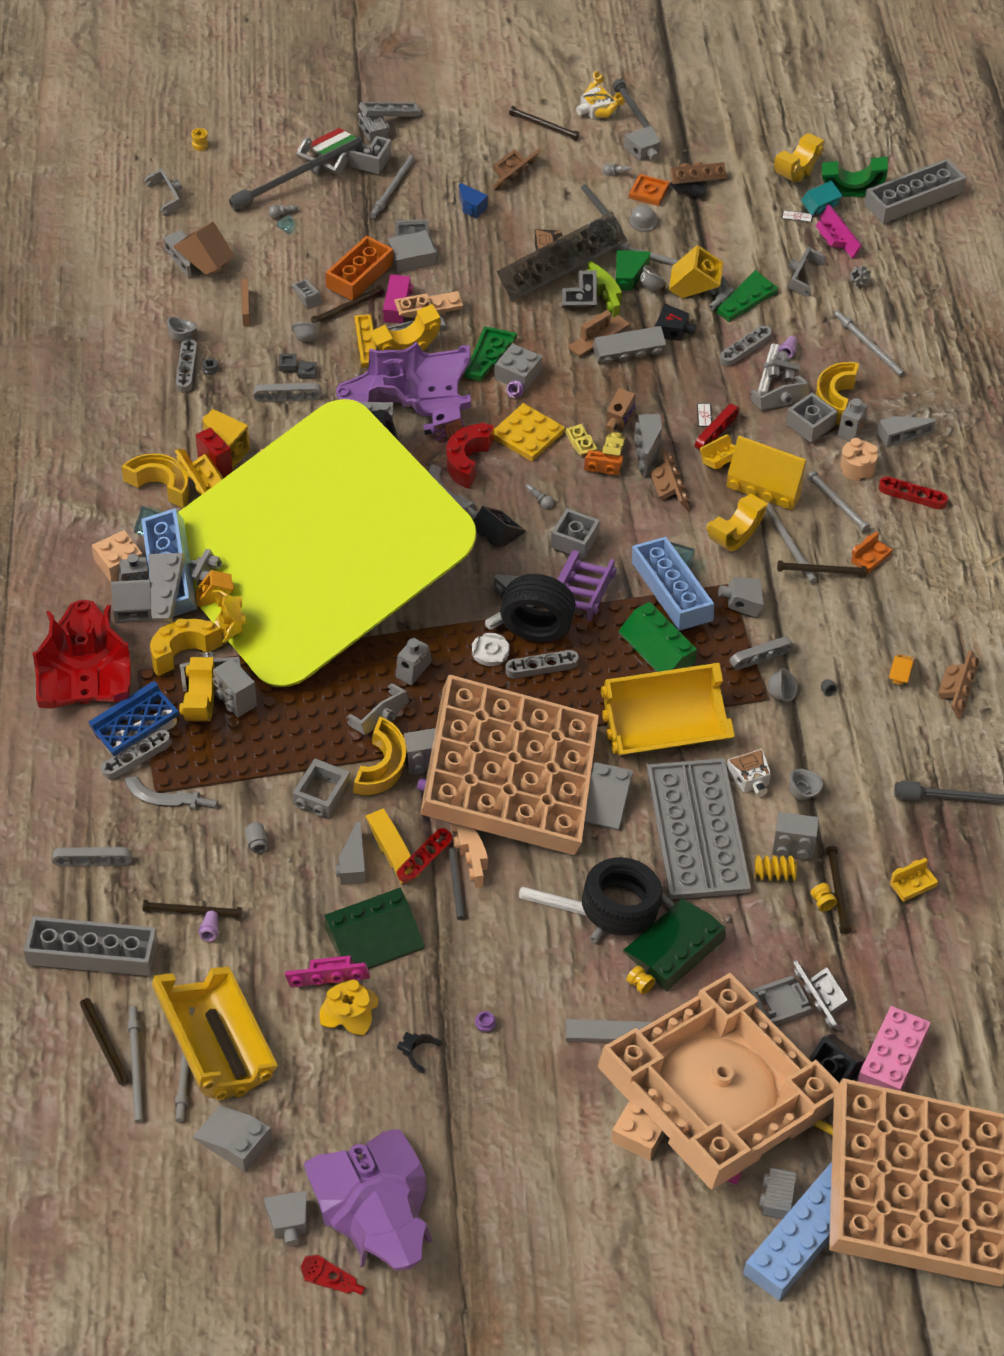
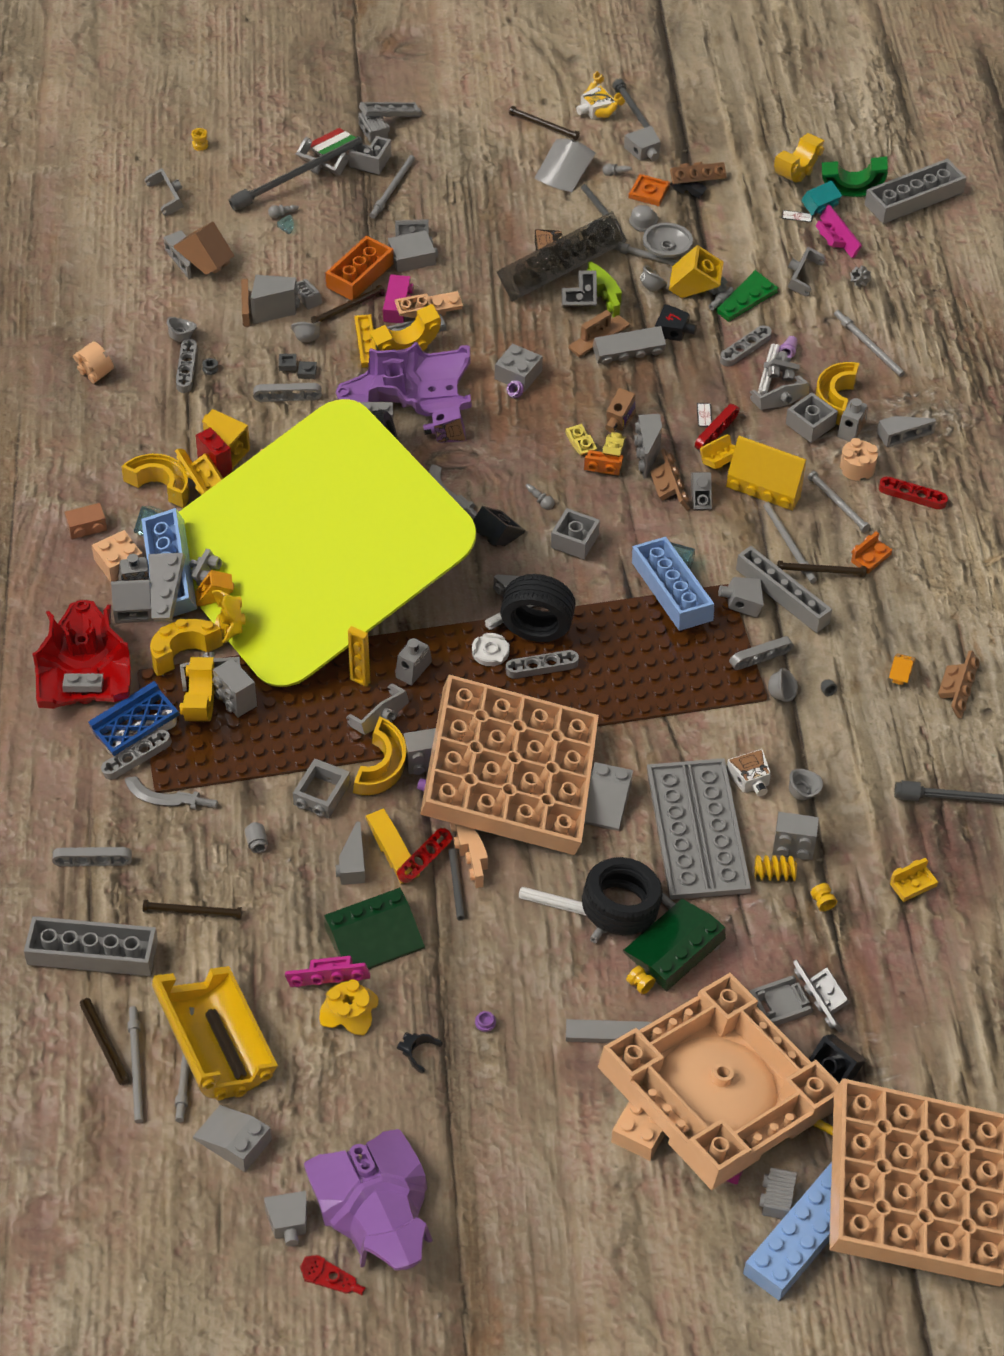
lavender cone [198,911,219,942] -> none
red brick [446,423,494,489] -> none
blue slope [459,183,488,219] -> none
green wing [464,326,517,381] -> none
medium nougat bracket [492,148,541,190] -> none
yellow plate [494,403,565,462] -> none
medium lavender fence [548,550,617,621] -> none
yellow cylinder [601,663,735,756] -> none
green slope [615,250,650,291] -> none
green slope [619,601,697,672] -> none
yellow brick [706,493,768,551] -> none
dark brown bar [826,846,852,934] -> none
bright pink brick [858,1006,930,1091] -> none
none -> light grey plate [62,673,104,692]
none -> nougat brick [64,503,107,539]
none -> light nougat brick [73,341,114,384]
none -> light grey slope [251,275,300,324]
none -> yellow tile [348,626,370,687]
none -> light grey piece [535,139,596,192]
none -> light grey dish [643,223,693,258]
none -> light grey slope [691,472,712,509]
none -> light grey brick [736,546,832,633]

